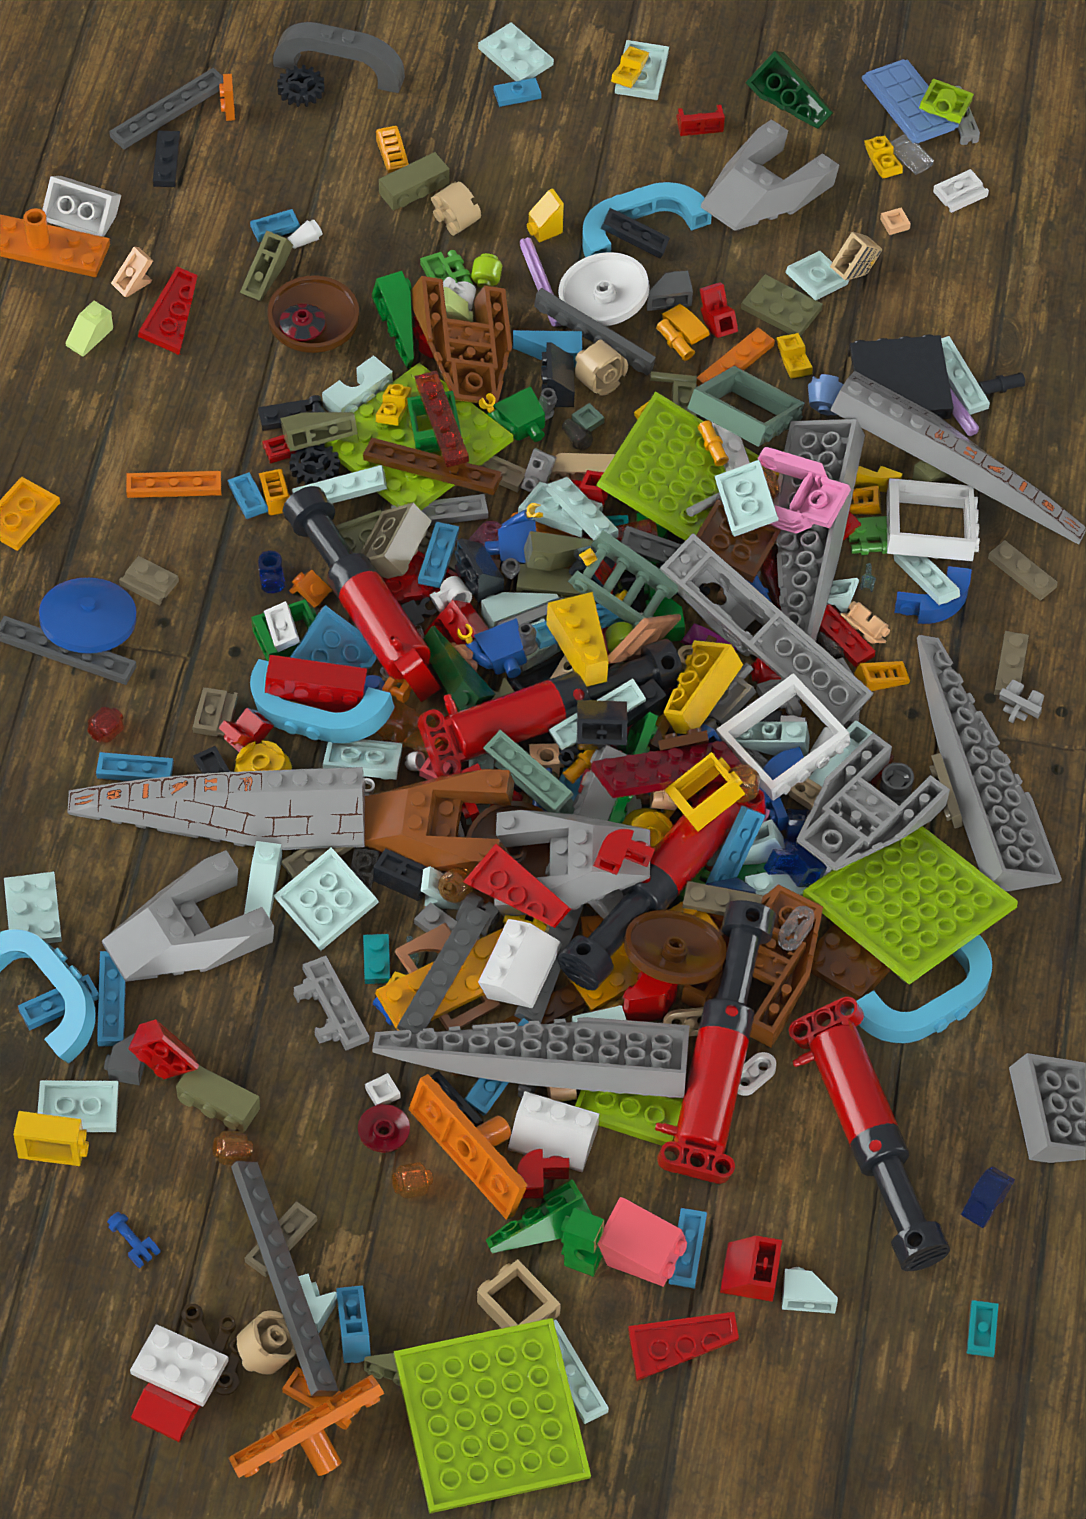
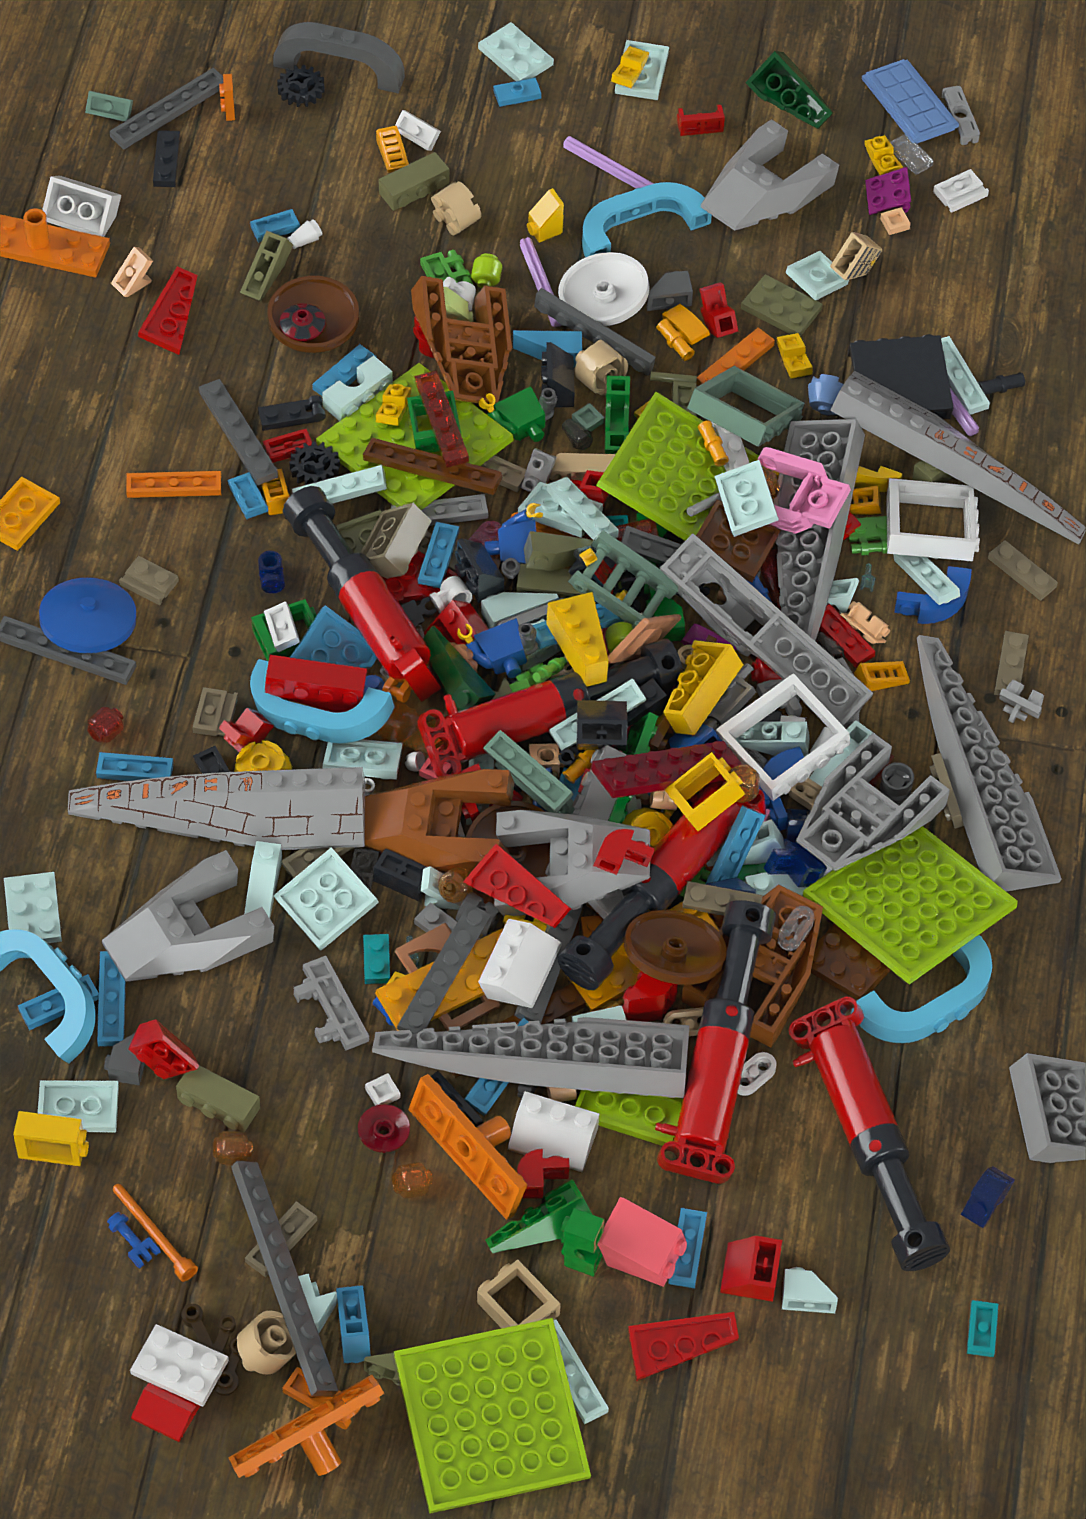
yellowish green slope [66,301,113,357] -> none
olive slope [280,412,358,452] -> none
orange bracket [289,570,332,608] -> none
green wedge [371,271,414,368] -> none
black plate [600,208,670,259] -> none
reddish brown plate [658,728,709,751] -> none
lime plate [919,78,974,124] -> none
none -> sand green plate [85,91,133,121]
none -> orange piece [113,1184,198,1282]
none -> dark grey plate [199,379,278,486]
none -> dark azure plate [312,344,377,396]
none -> white plate [395,110,441,151]
none -> bright green plate [509,657,567,693]
none -> lavender axle [563,136,654,188]
none -> green arch [605,376,630,454]
none -> magenta hinge [865,167,911,215]

